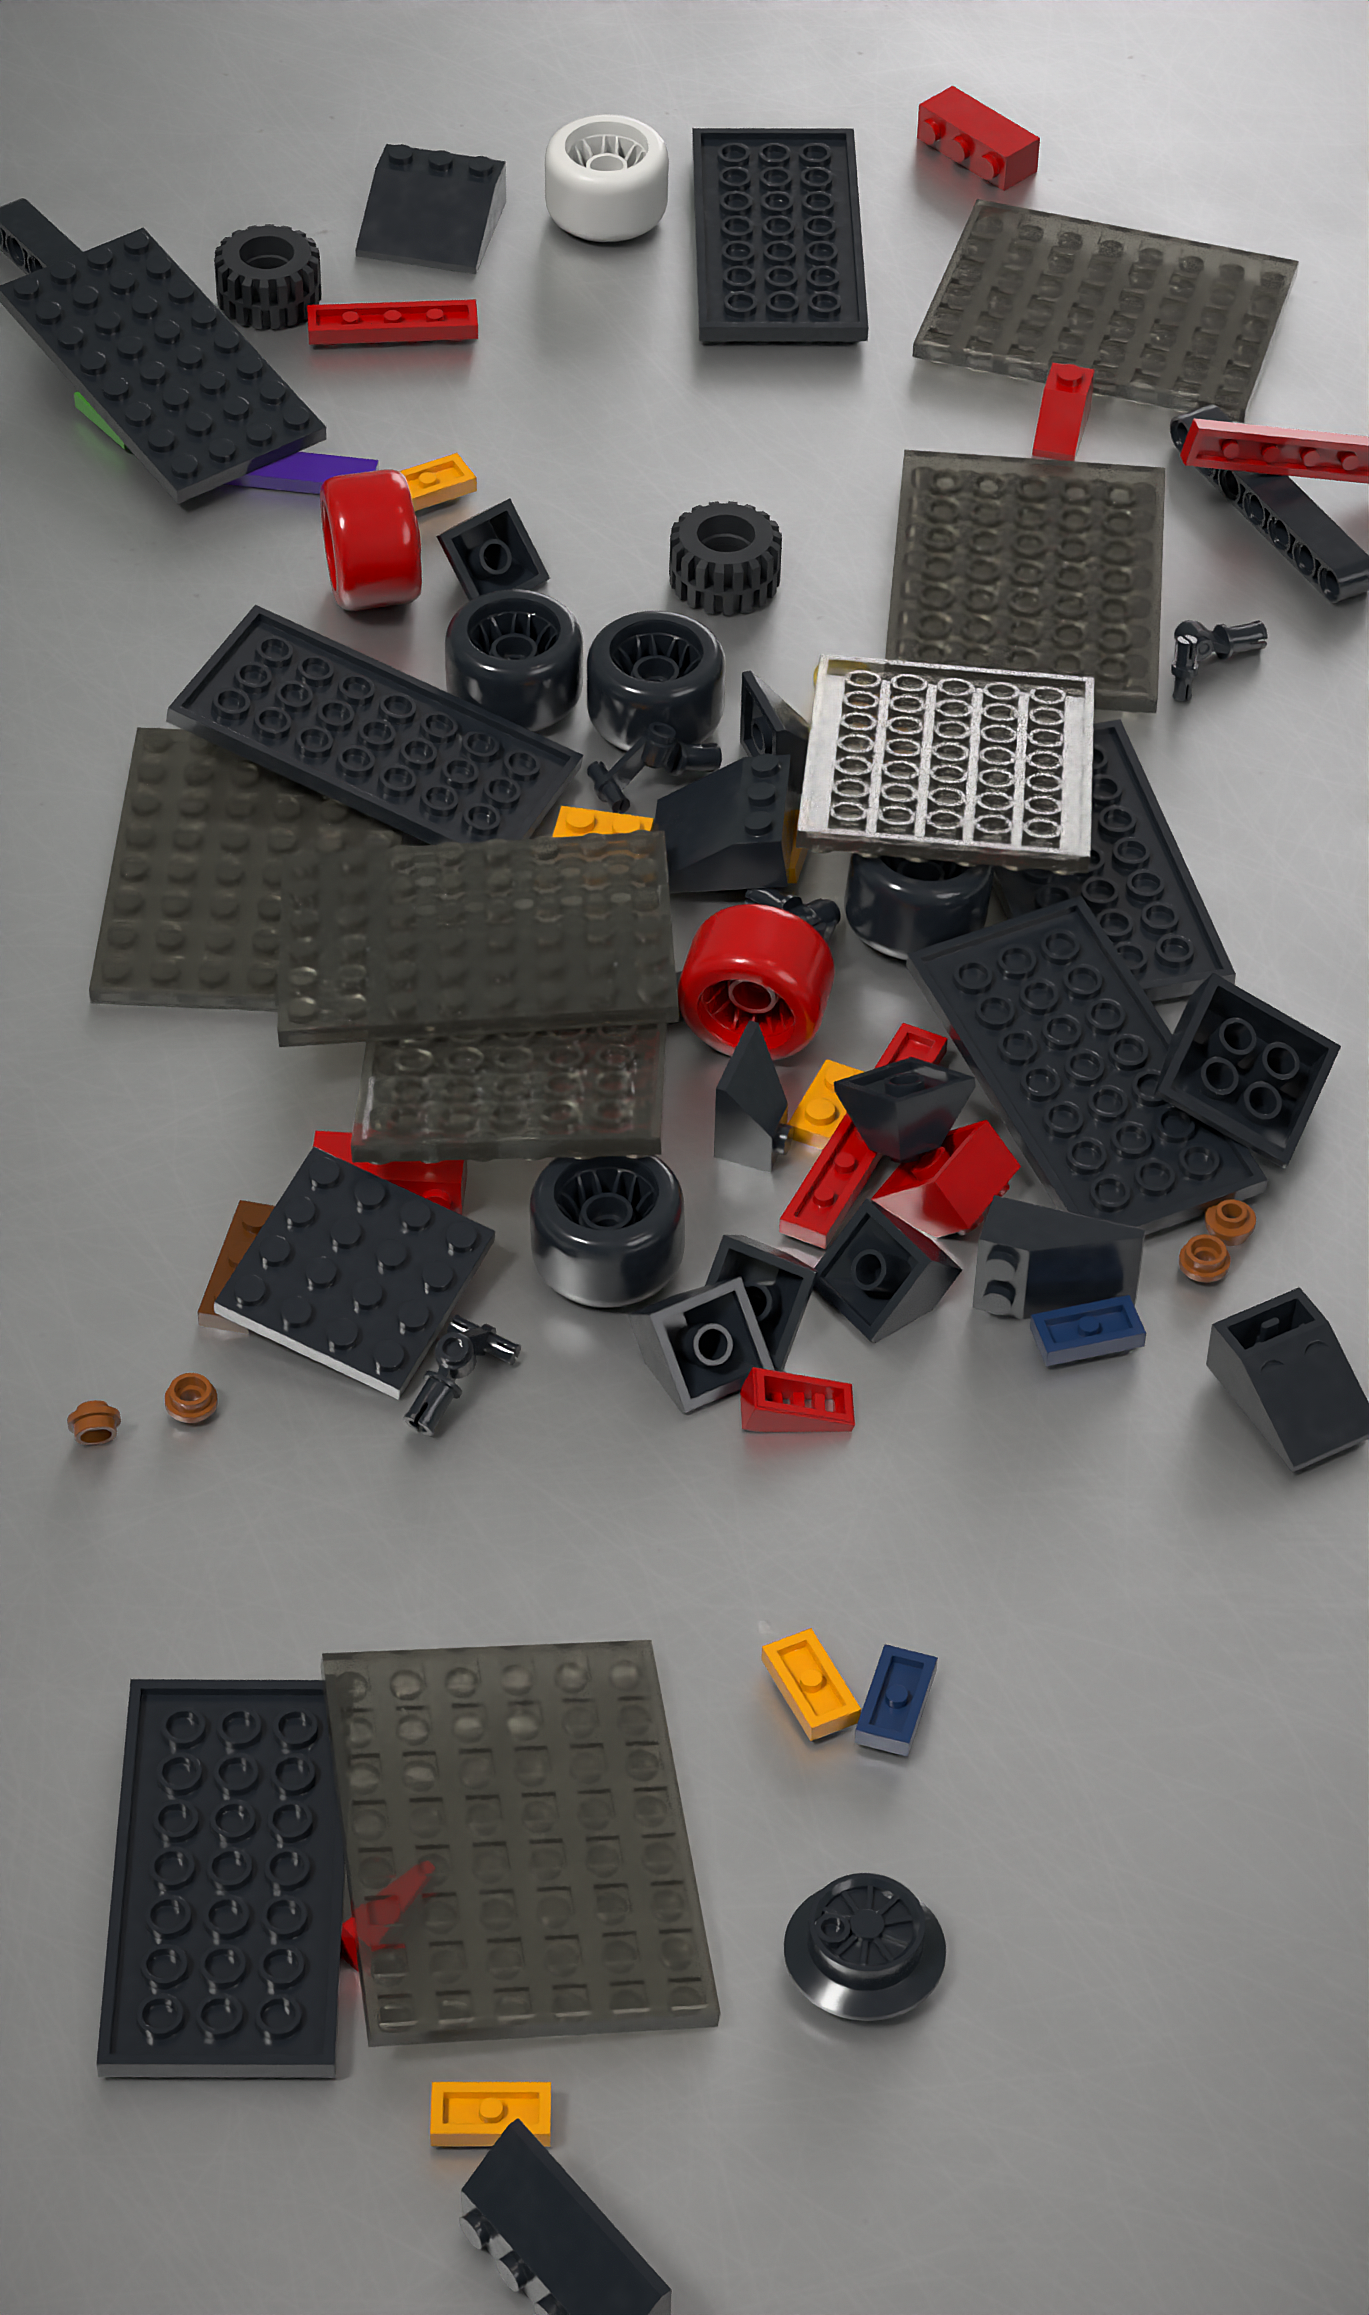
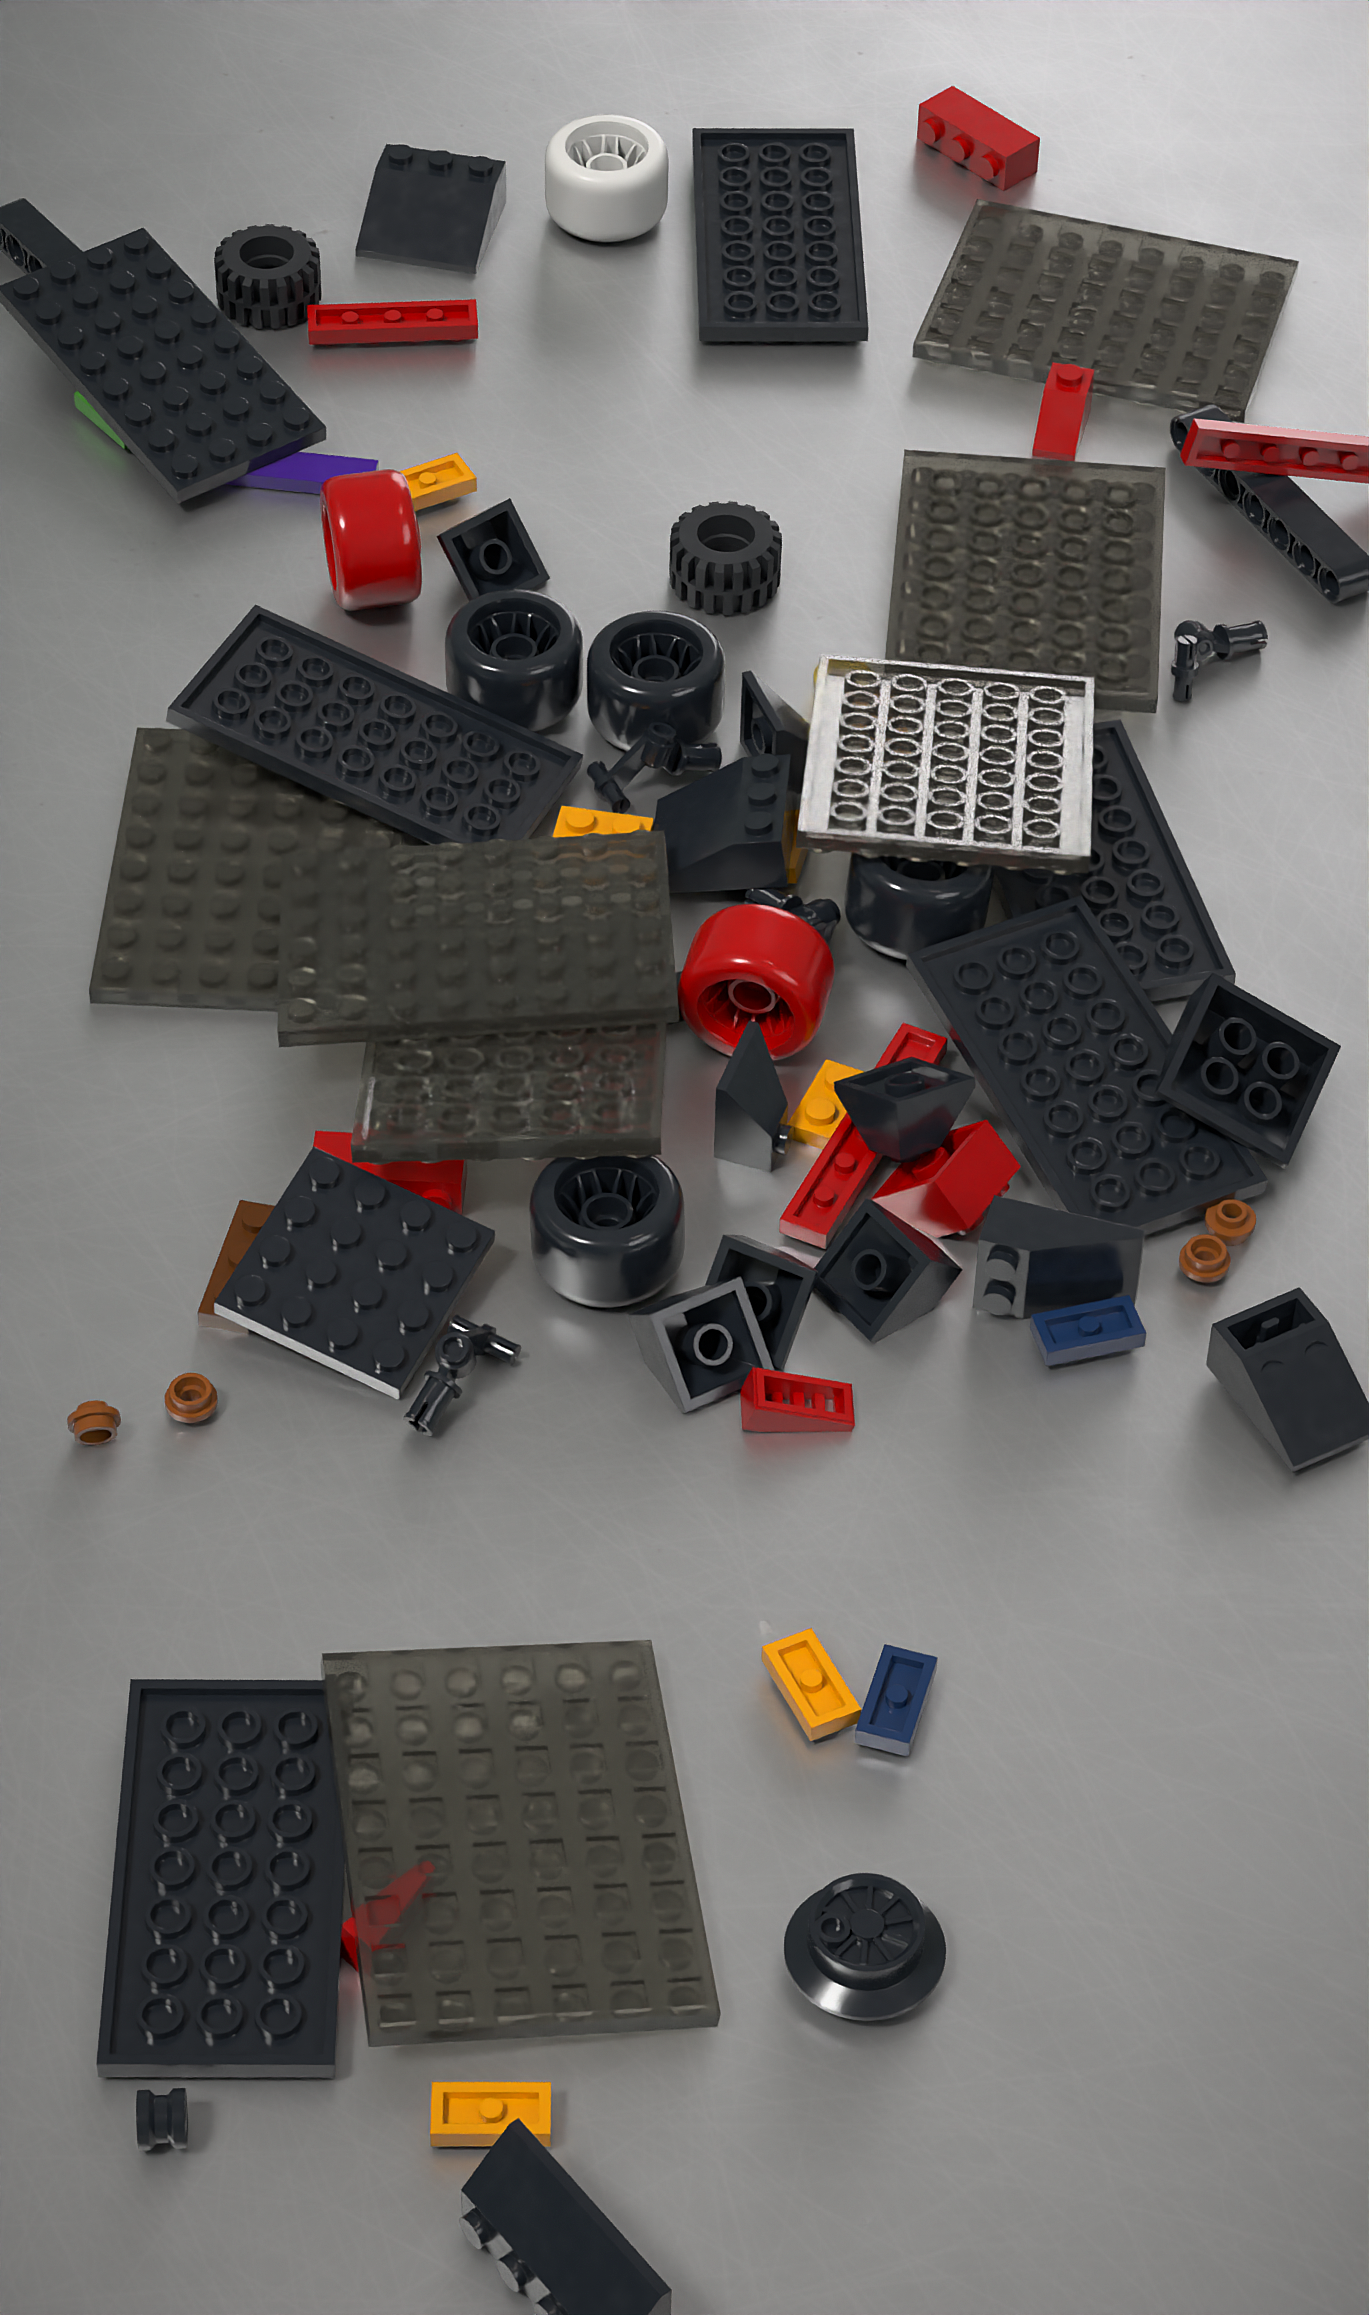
none -> black wheel [136,2088,188,2151]

